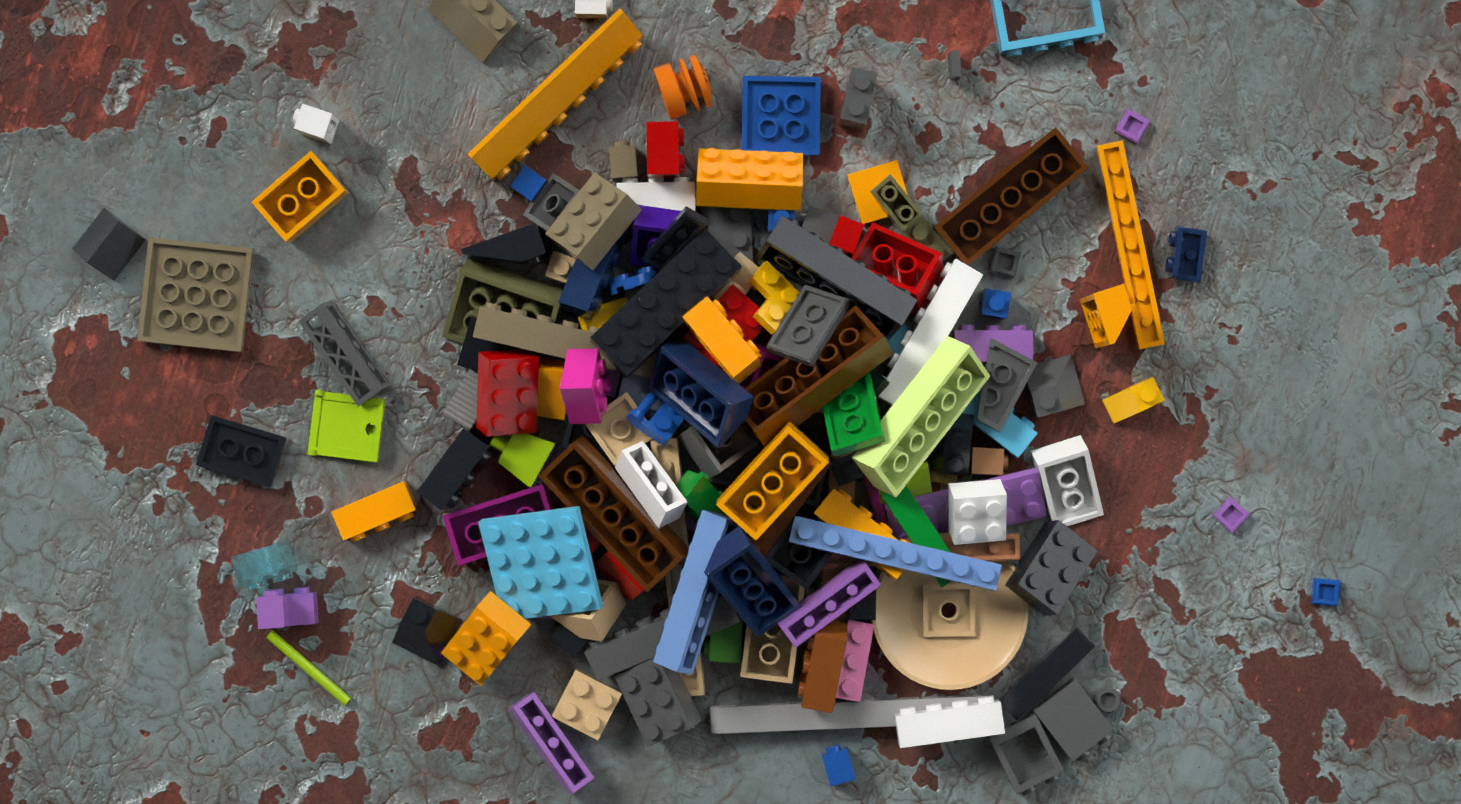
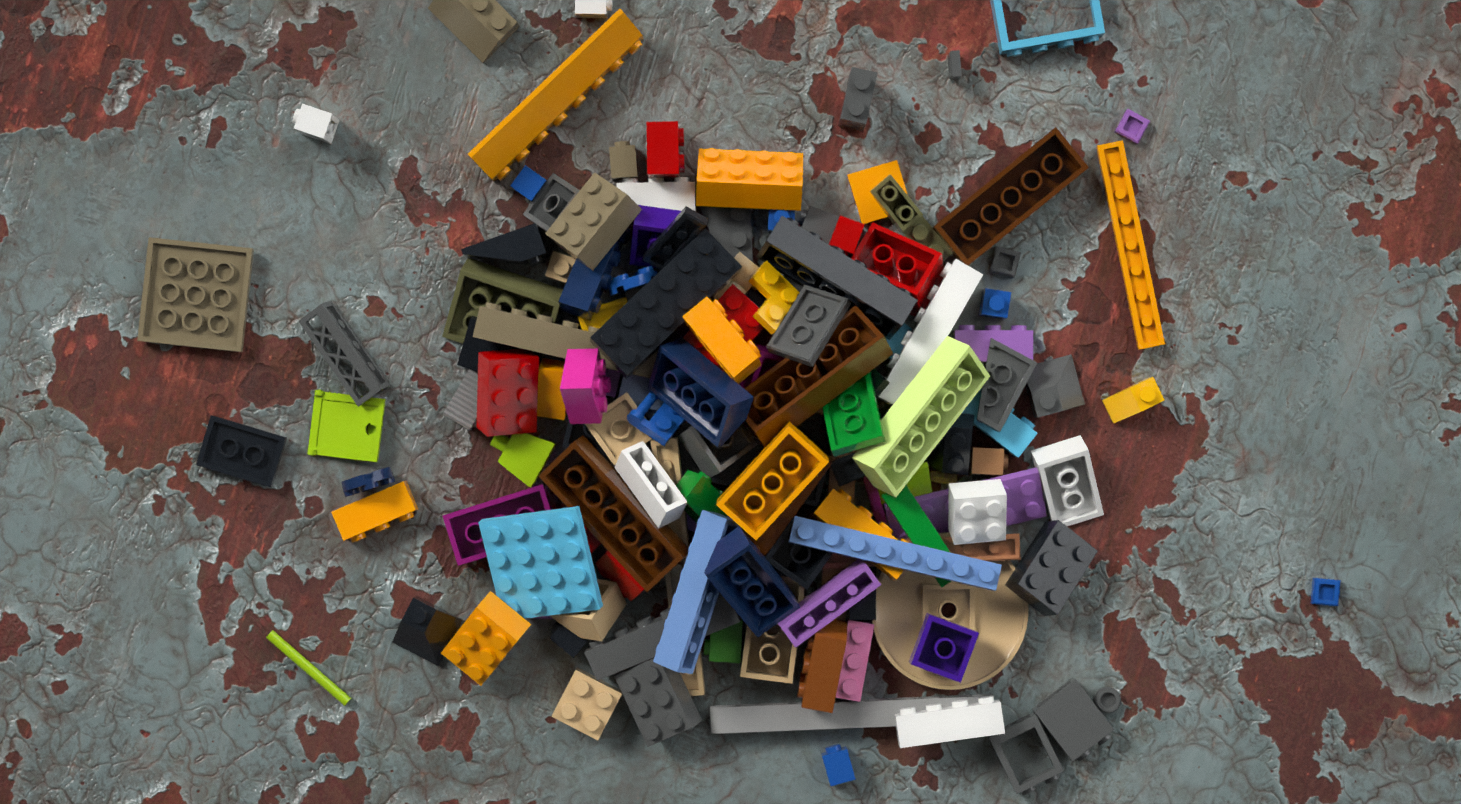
black slope [72,208,146,280] -> none
clear light blue brick [231,540,299,590] -> none
light orange brick [252,151,349,244] -> none
medium lavender brick [256,587,319,629] -> none
black brick [416,428,493,511] -> none
medium lavender brick [508,692,594,794] -> none
orange wheel [653,54,713,120] -> none
blue plate [741,76,821,156] -> none
black slope [999,627,1095,720] -> none
light orange slope [1079,284,1134,349] -> none
dark blue bracket [1165,225,1207,283] -> none
medium lavender tile [1212,497,1250,533] -> none
none -> dark blue plate [341,467,395,497]
none -> dark purple brick [909,613,979,683]

